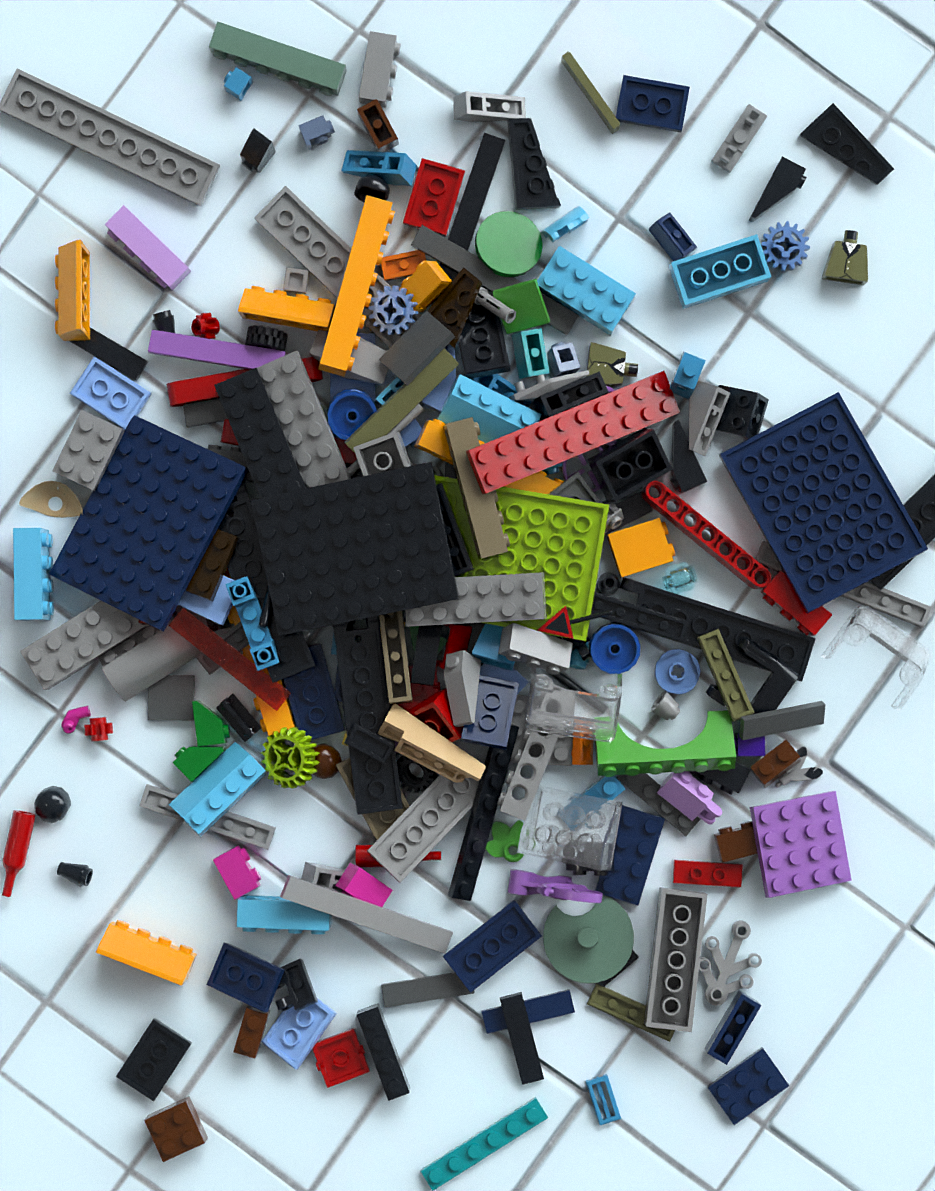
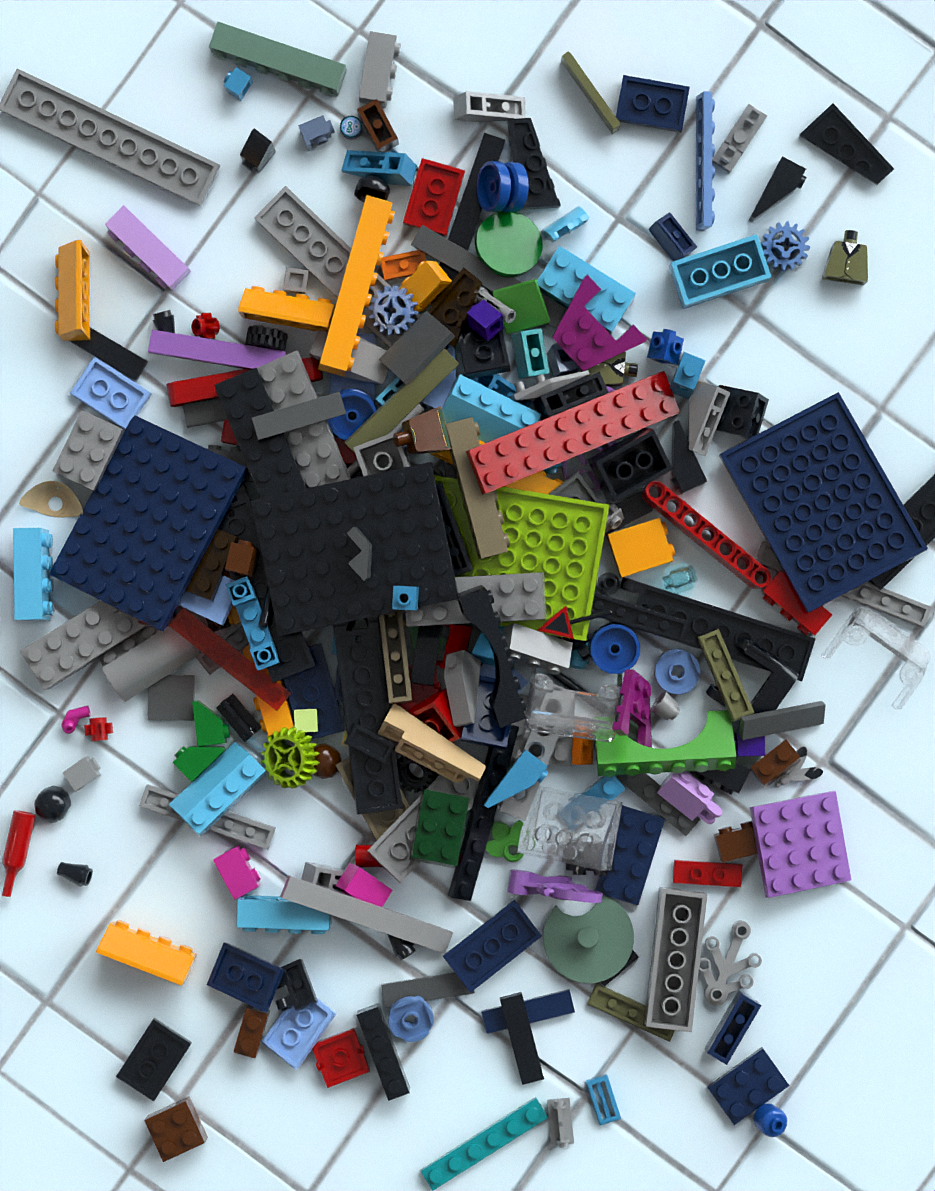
none -> light grey brick [63,756,101,791]
none -> reddish brown brick [225,540,259,578]
none -> dark grey tile [251,392,346,441]
none -> yellowish green tile [294,709,318,732]
none -> tile [340,116,363,140]
none -> dark grey slope [347,527,372,581]
none -> black cone [387,934,416,960]
none -> medium blue plate [388,996,434,1042]
none -> dark azure plate [392,586,419,611]
none -> reddish brown torso [393,406,452,454]
none -> dark green brick [409,789,470,868]
none -> black arch [456,585,527,728]
none -> dark purple brick [467,299,504,341]
none -> blue wheel [477,161,529,213]
none -> dark azure slope [484,749,548,808]
none -> light grey hinge [547,1098,574,1148]
none -> magenta wing [552,274,648,371]
none -> magenta wing [612,669,652,748]
none -> blue brick [647,329,684,365]
none -> medium blue plate [696,91,715,231]
none -> blue head [753,1104,788,1137]

